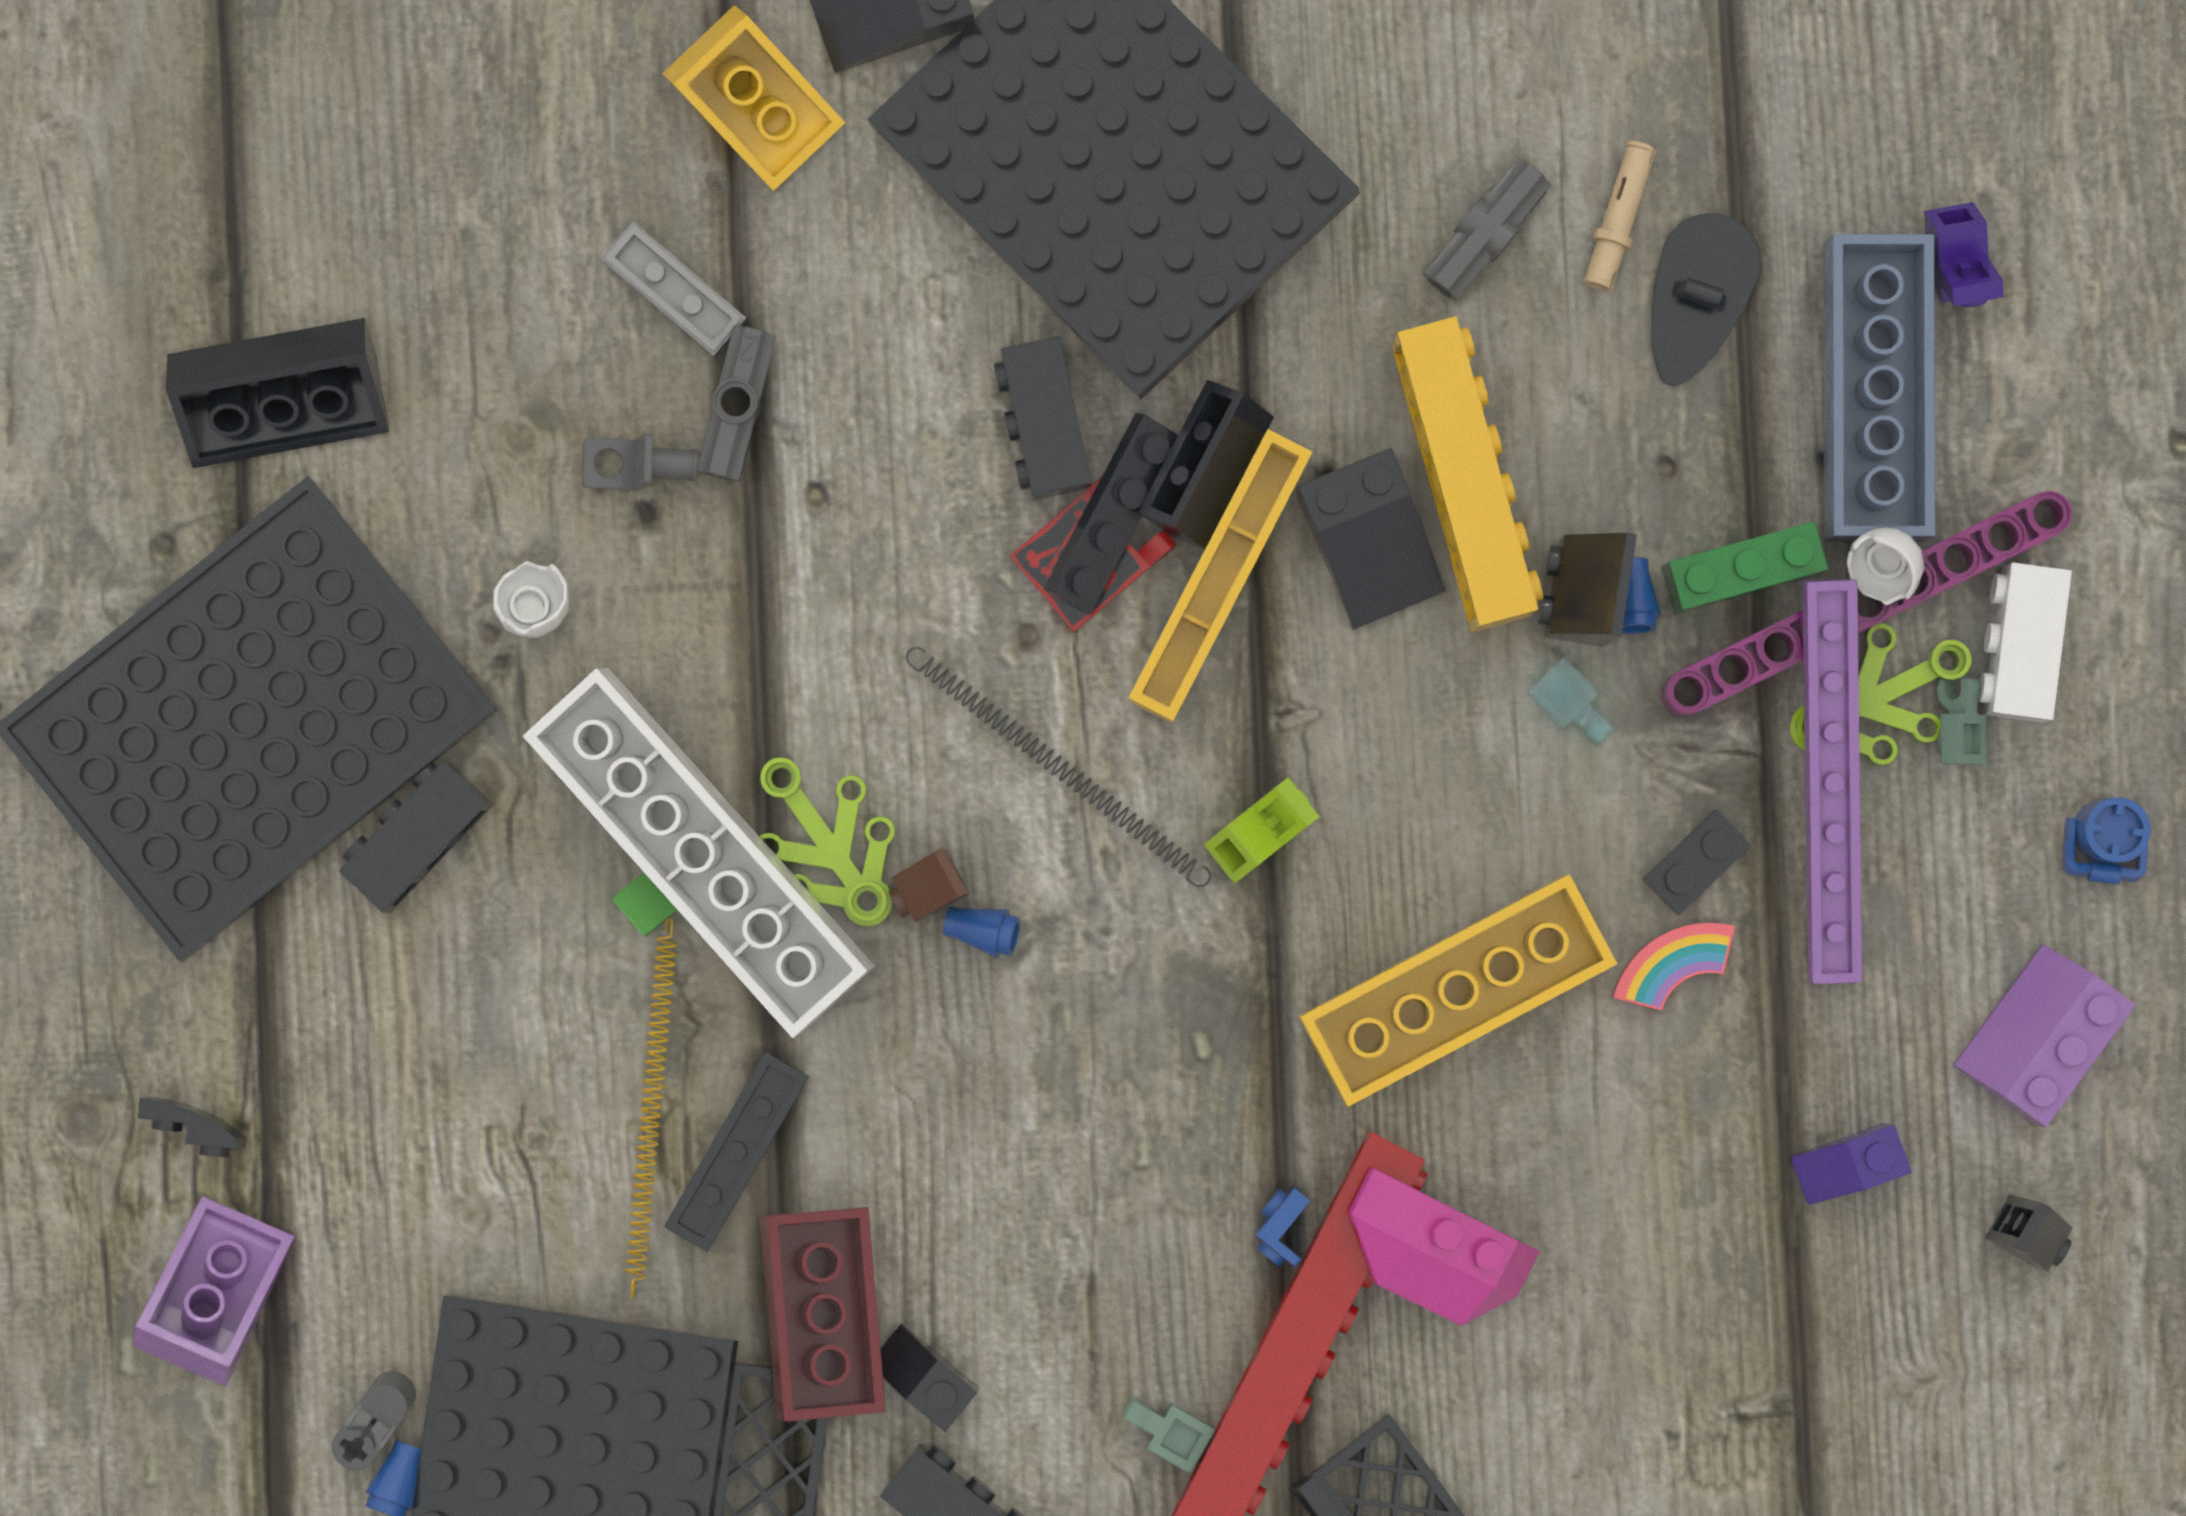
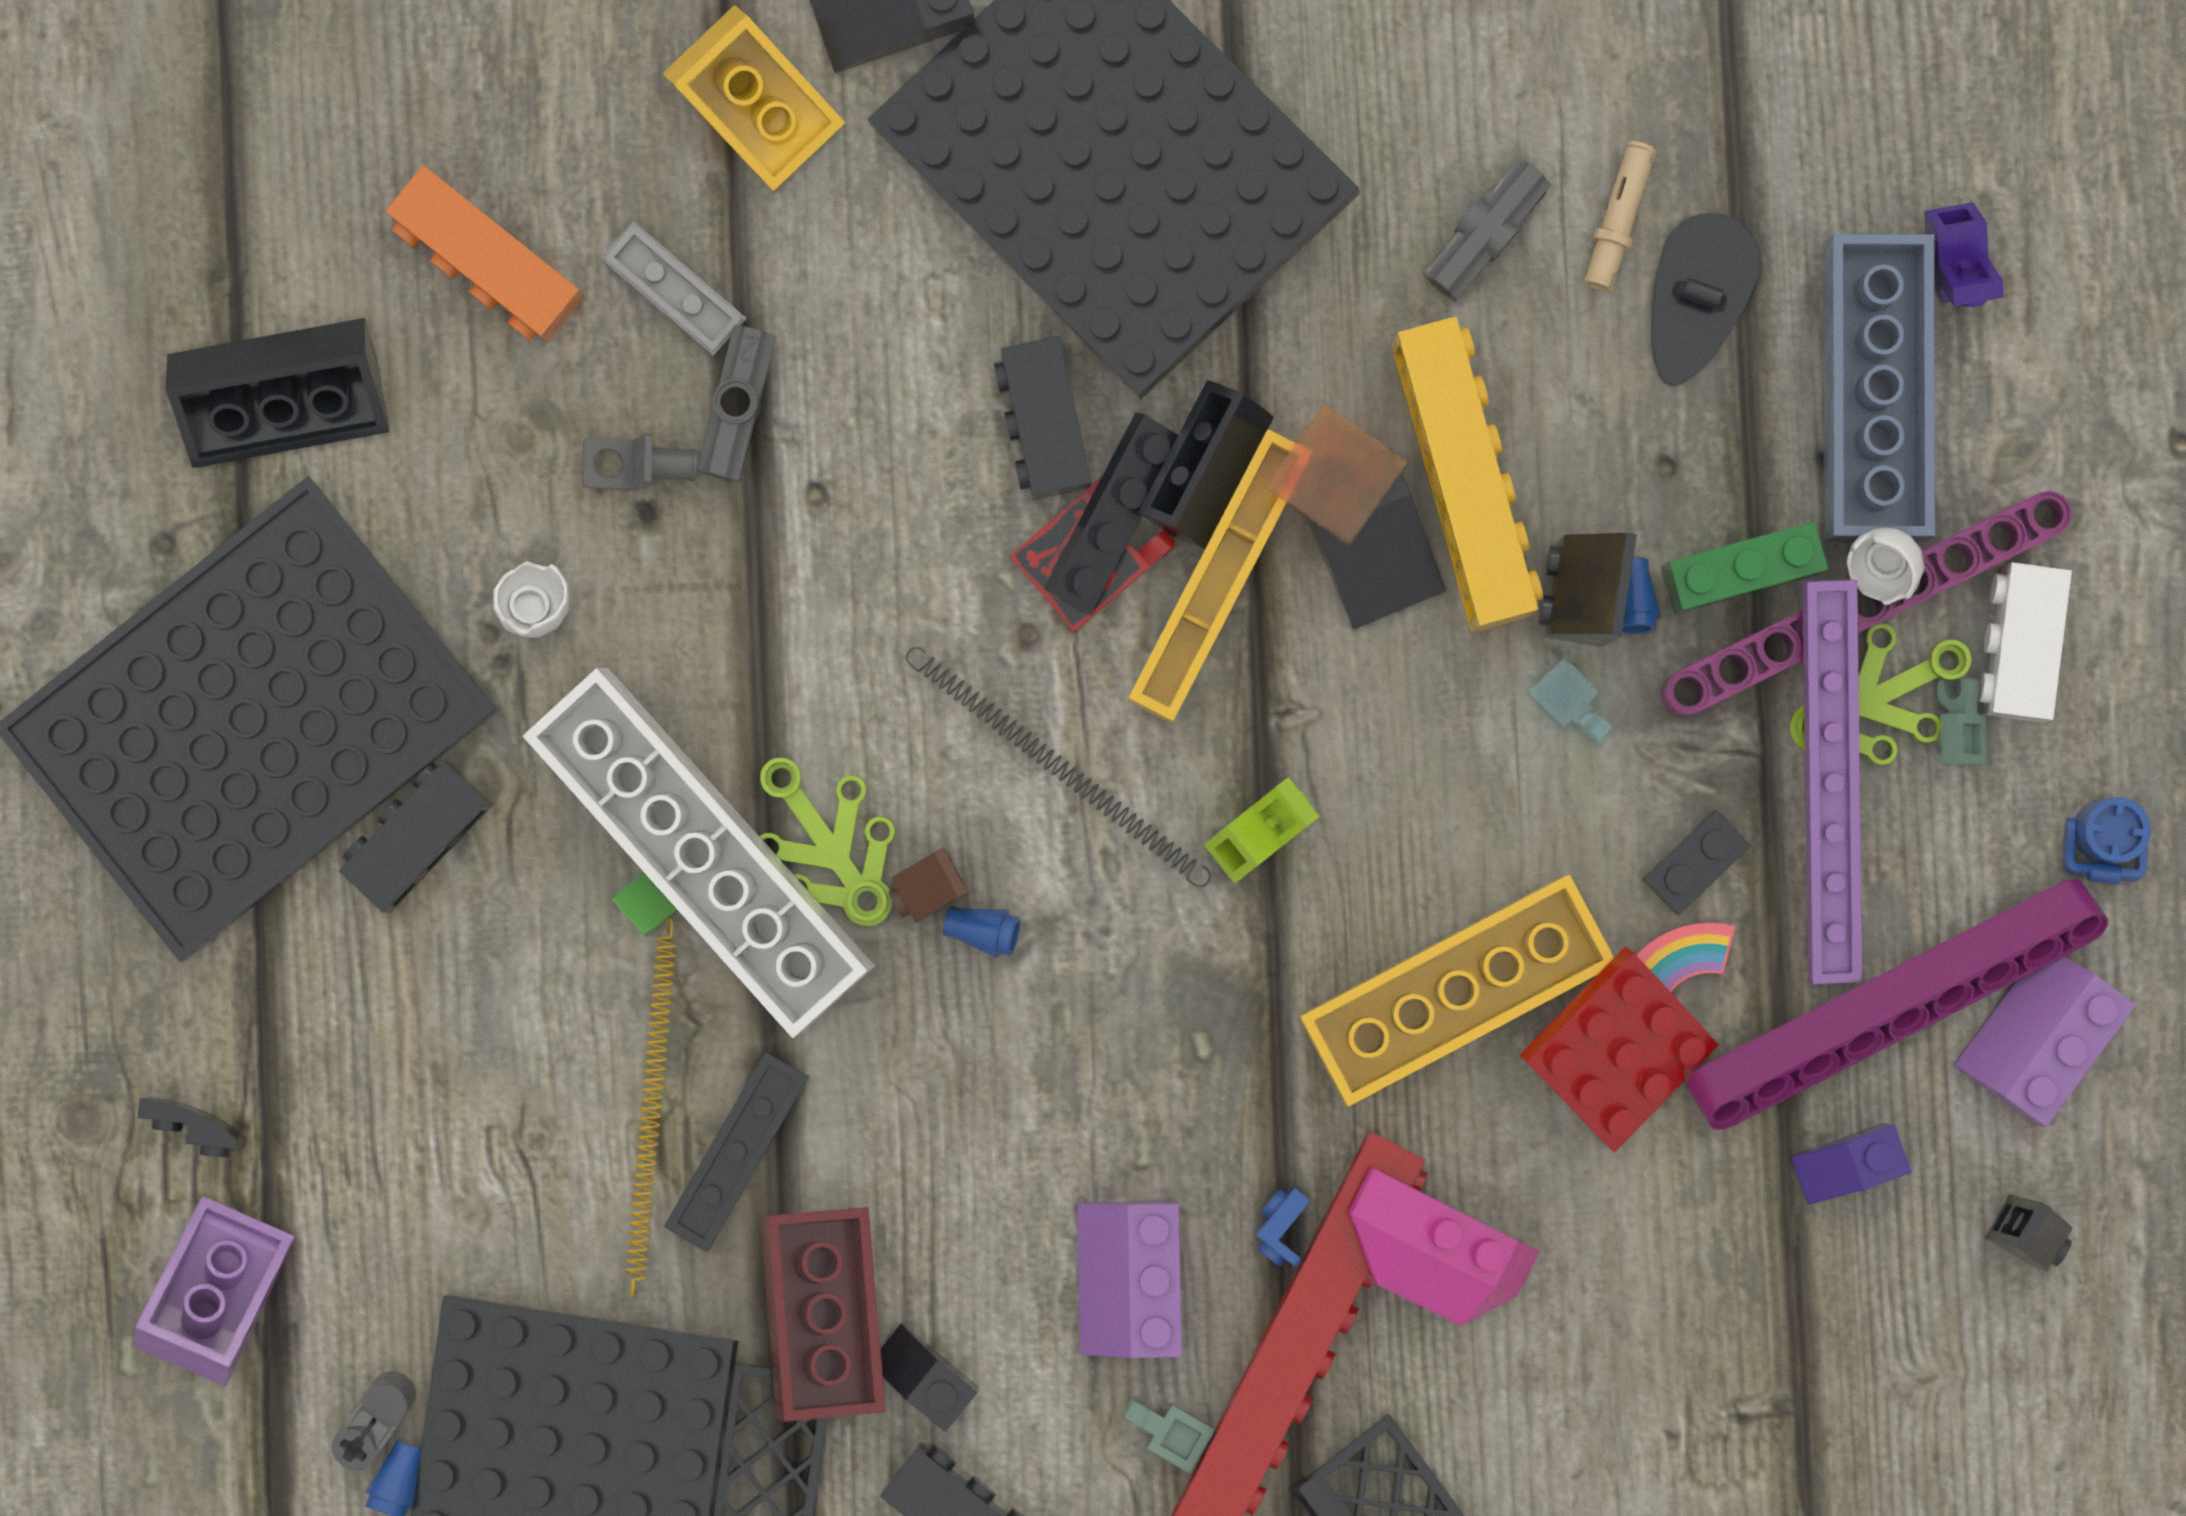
none -> orange brick [385,165,584,343]
none -> medium lavender slope [1077,1201,1182,1358]
none -> clear orange plate [1265,403,1408,546]
none -> red plate [1519,946,1719,1153]
none -> magenta beam [1686,879,2109,1130]

